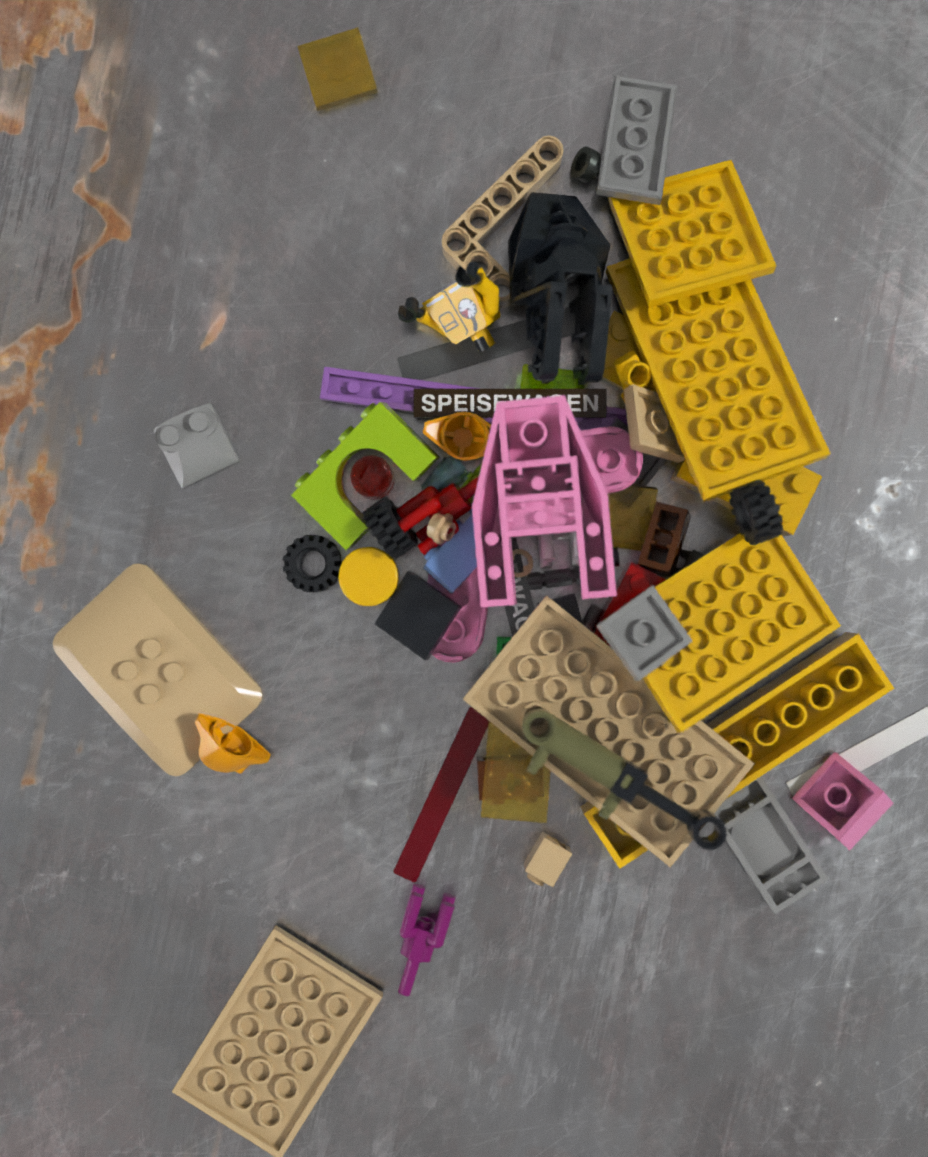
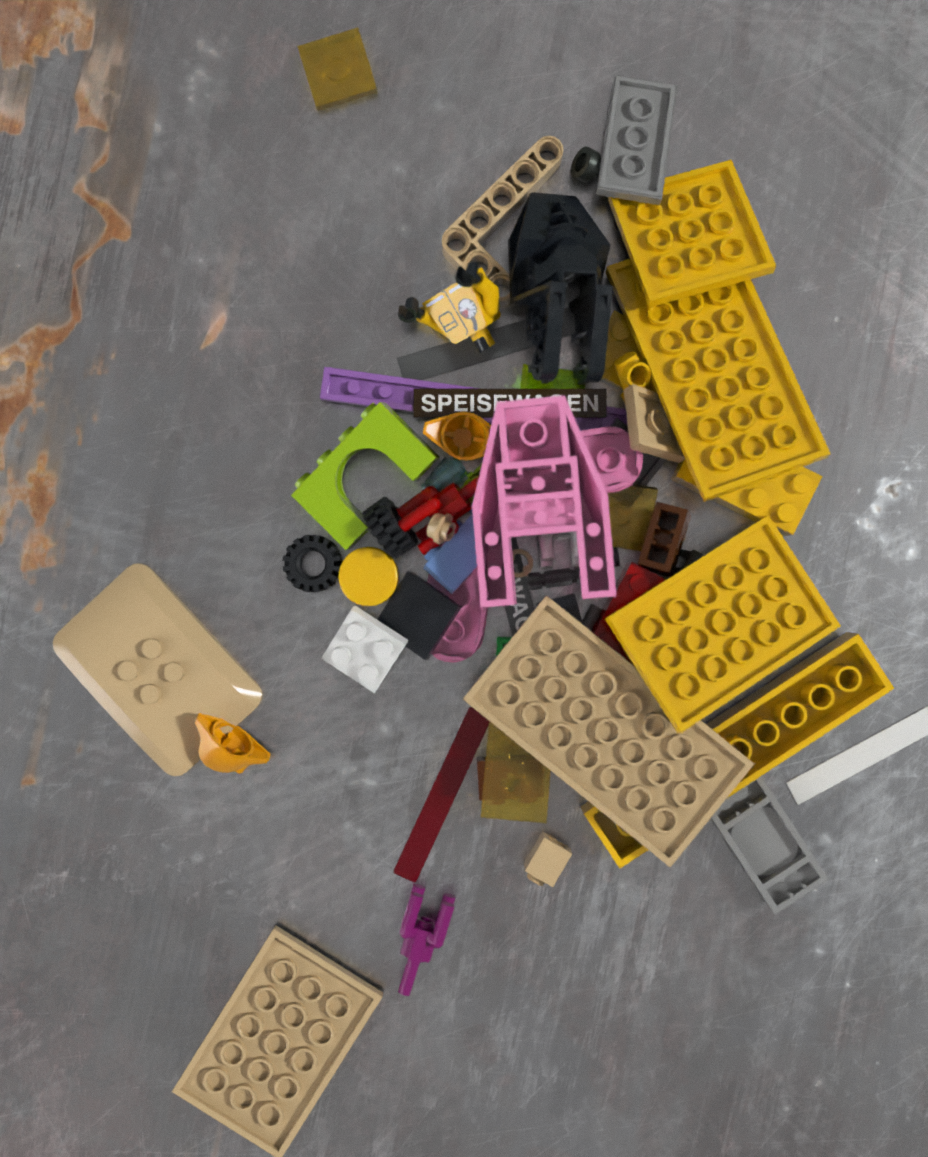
light grey slope [153,403,240,488] -> none
clear red wheel [350,455,396,501] -> none
olive piece [522,708,727,850] -> none
light grey plate [596,586,693,681] -> none
black tyre [730,479,783,545] -> none
bright pink slope [792,752,893,851] -> none
none -> white plate [321,605,409,693]

